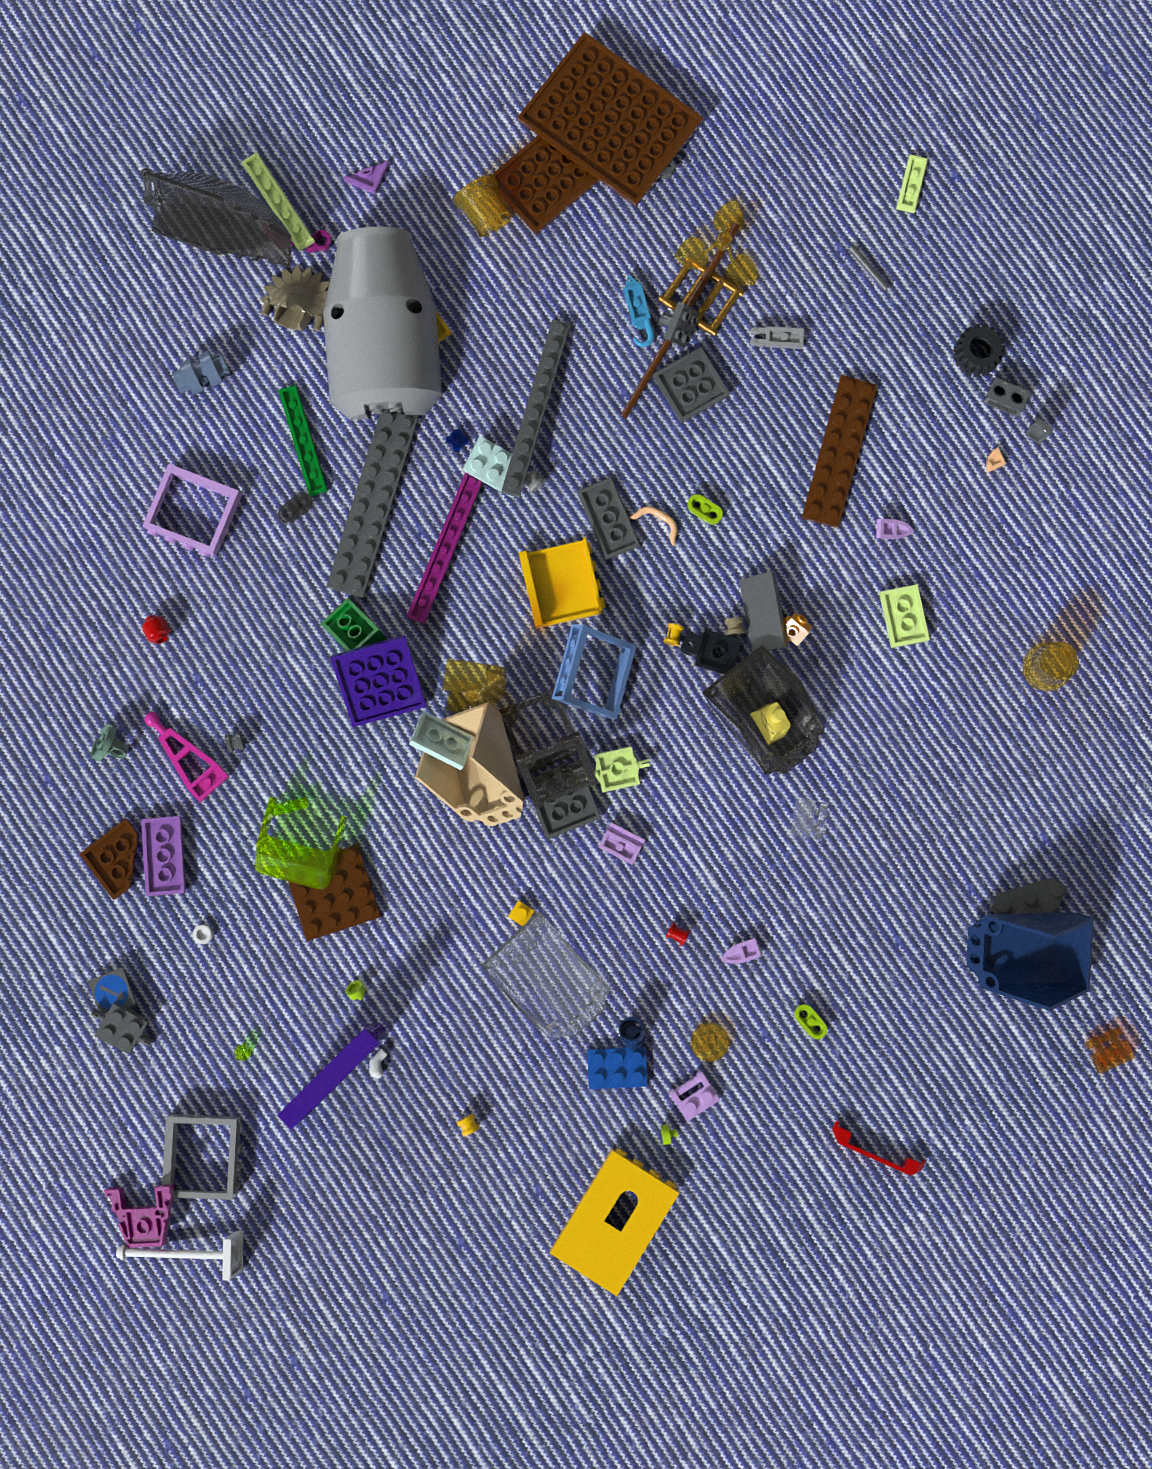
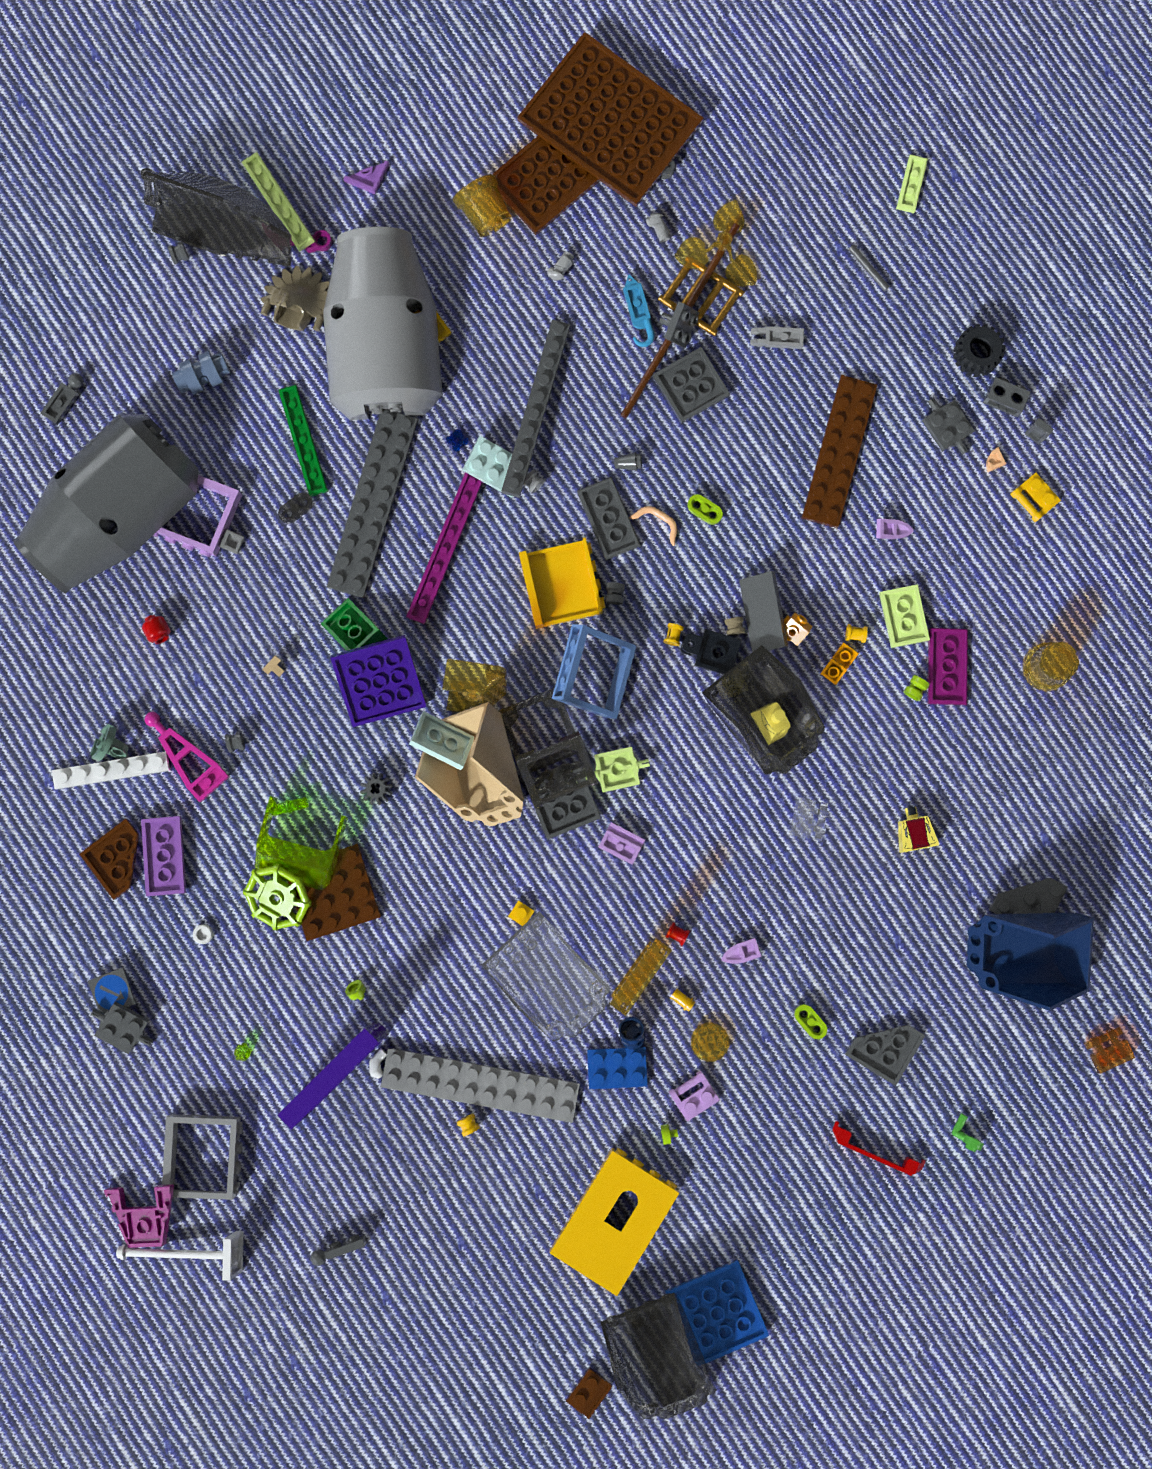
none -> dark grey cylinder [13,413,198,594]
none -> dark grey plate [40,373,84,425]
none -> white plate [52,751,170,790]
none -> dark grey wheel [168,242,189,264]
none -> light grey tile [219,529,244,554]
none -> lime plate [243,864,312,931]
none -> tan tile [262,655,284,677]
none -> dark grey plate [310,1234,367,1266]
none -> dark grey gear [360,773,393,805]
none -> light grey plate [381,1048,580,1123]
none -> light grey arm [547,252,574,281]
none -> reddish brown plate [566,1367,613,1419]
none -> clear smoke windscreen [601,1293,717,1419]
none -> dark grey wheel [605,582,625,605]
none -> clear yellow window [608,936,672,1016]
none -> dark grey cone [614,452,642,471]
none -> light grey arm [646,213,670,242]
none -> blue plate [665,1259,769,1367]
none -> yellow pin [670,988,696,1012]
none -> light orange slope [820,642,859,685]
none -> yellow bush [845,624,868,643]
none -> dark grey plate [845,1025,926,1086]
none -> torso [898,806,939,853]
none -> lime wheel [903,675,930,701]
none -> dark grey plate [922,397,975,455]
none -> magenta tile [927,628,968,705]
none -> bright green plate [952,1113,984,1152]
none -> yellow plate [1010,473,1061,522]

